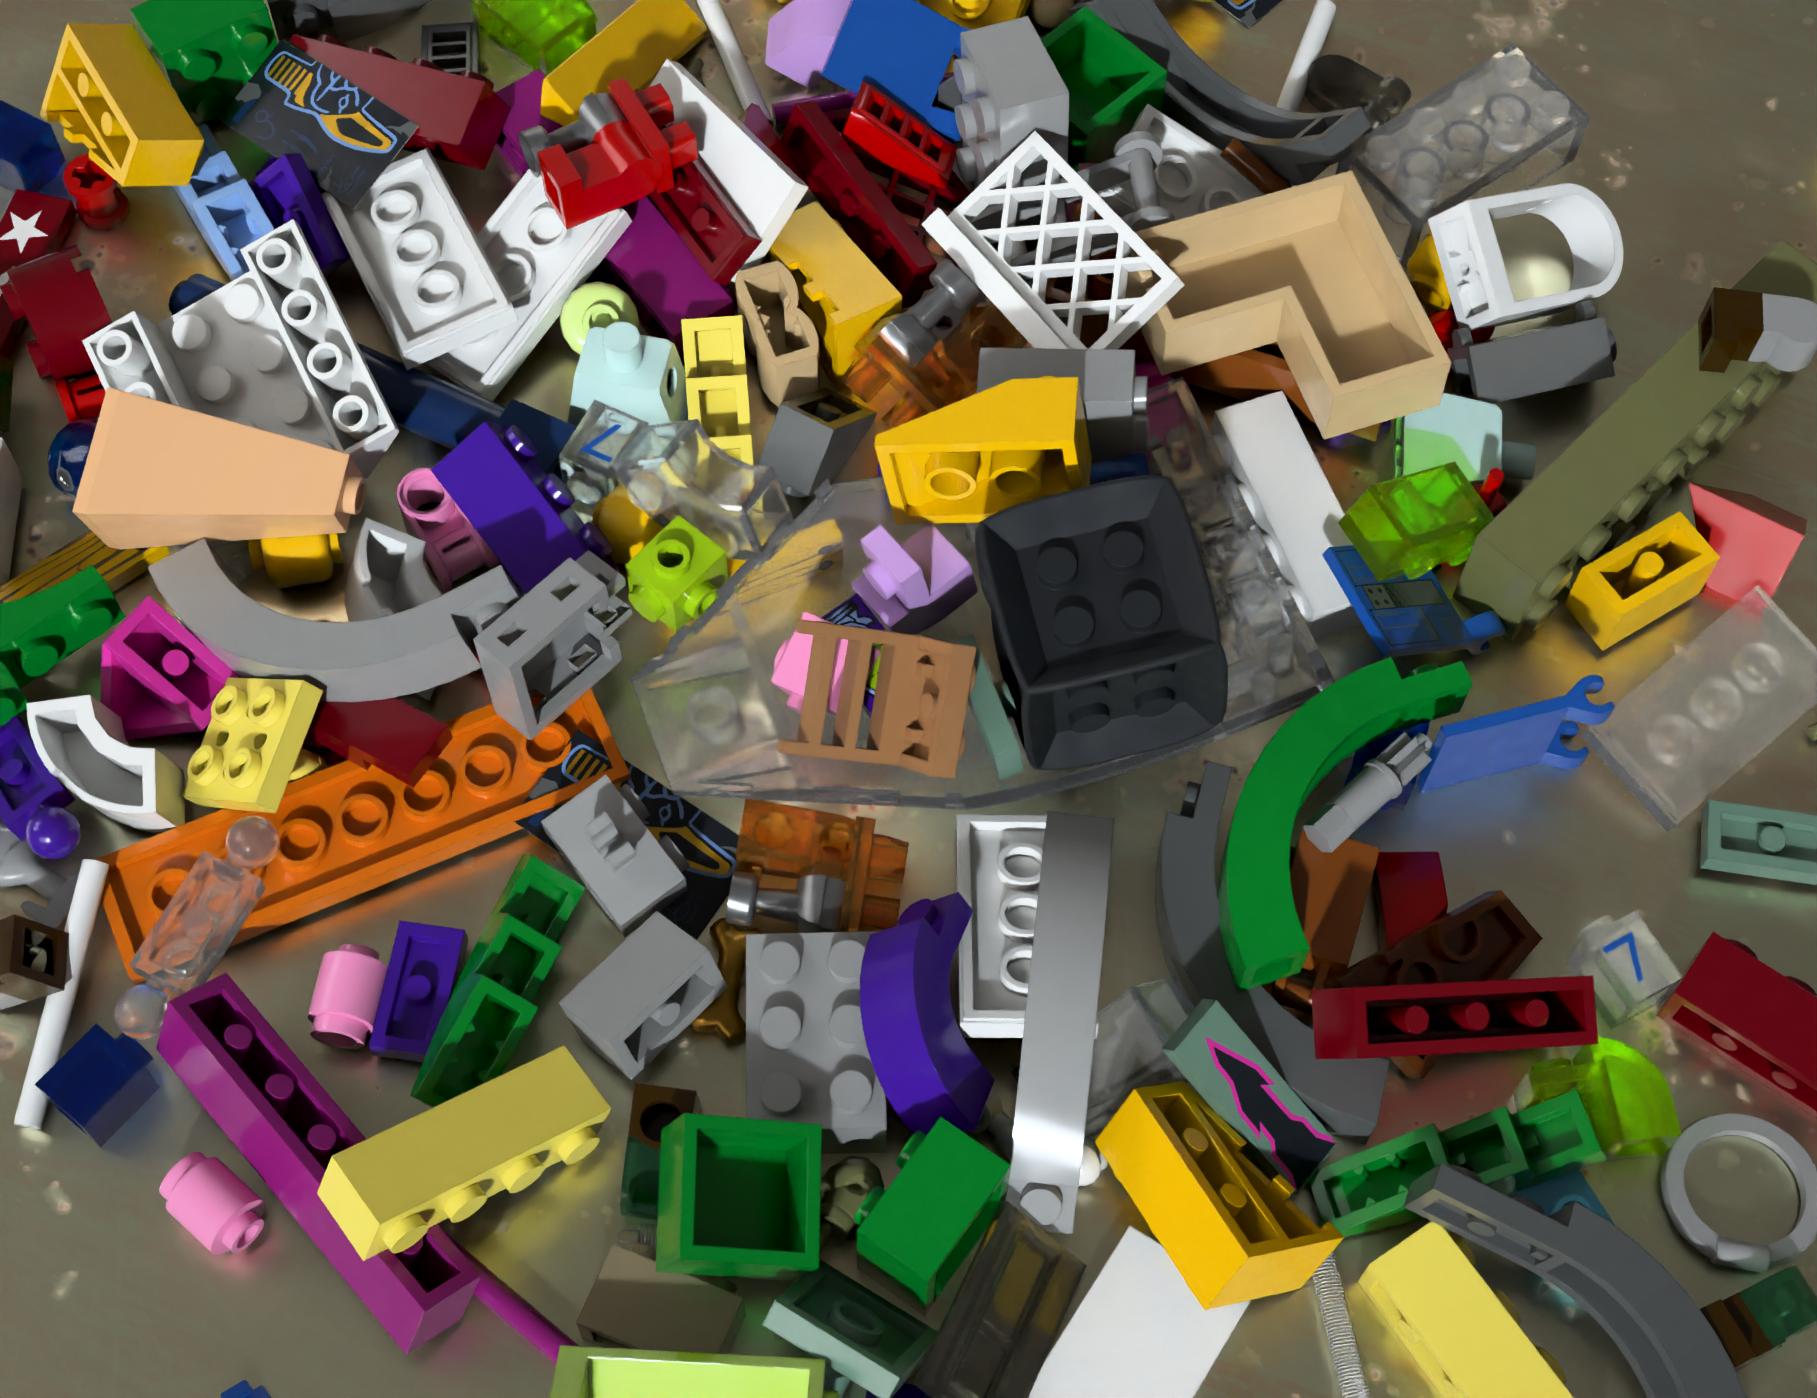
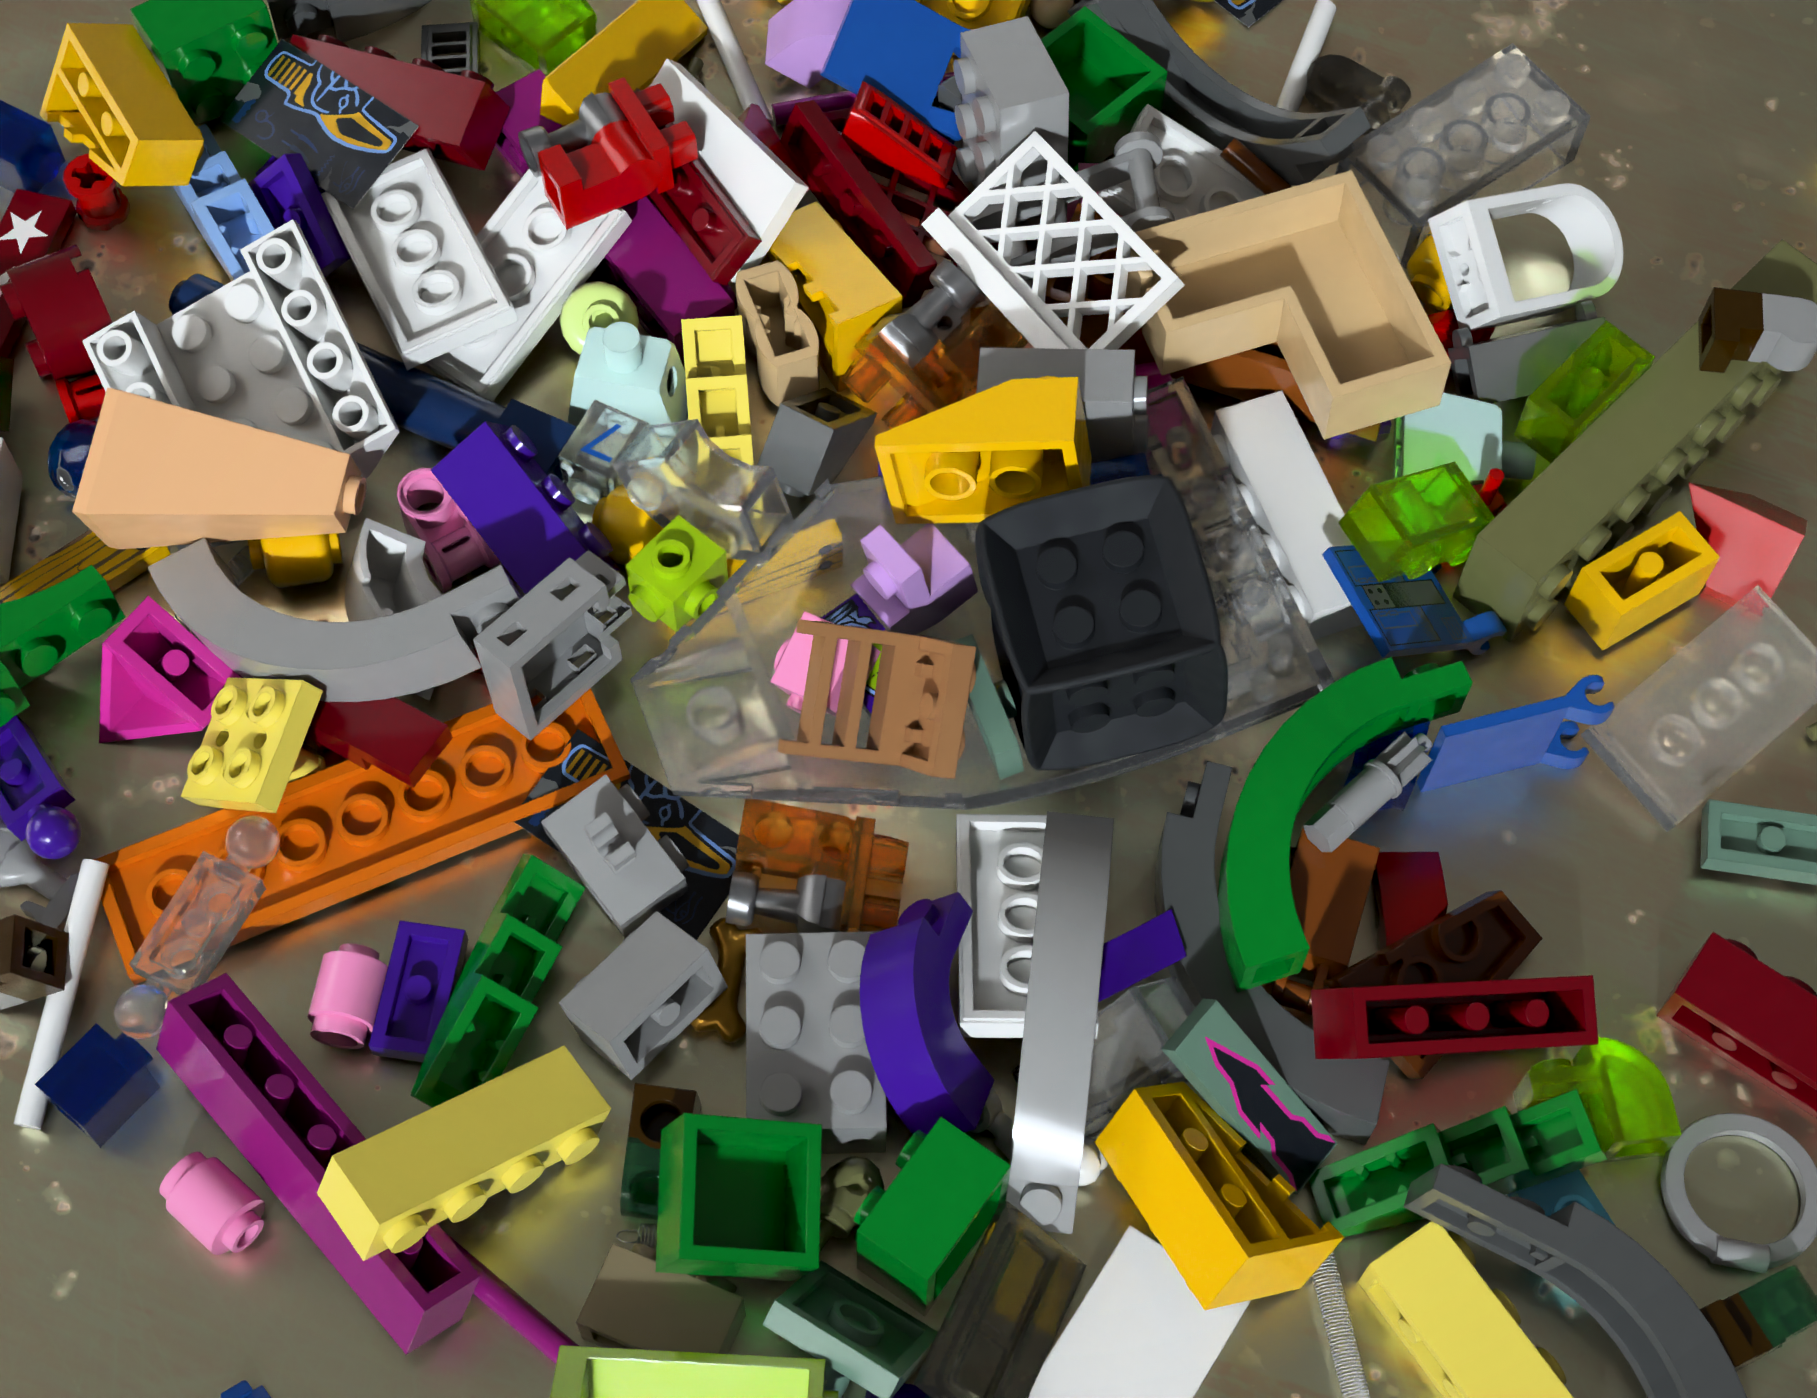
white brick [26,695,185,833] -> none
clear brick [1566,911,1683,1030] -> none
none -> dark purple sticker [1098,909,1187,1002]
none -> clear neon green brick [1514,320,1655,463]

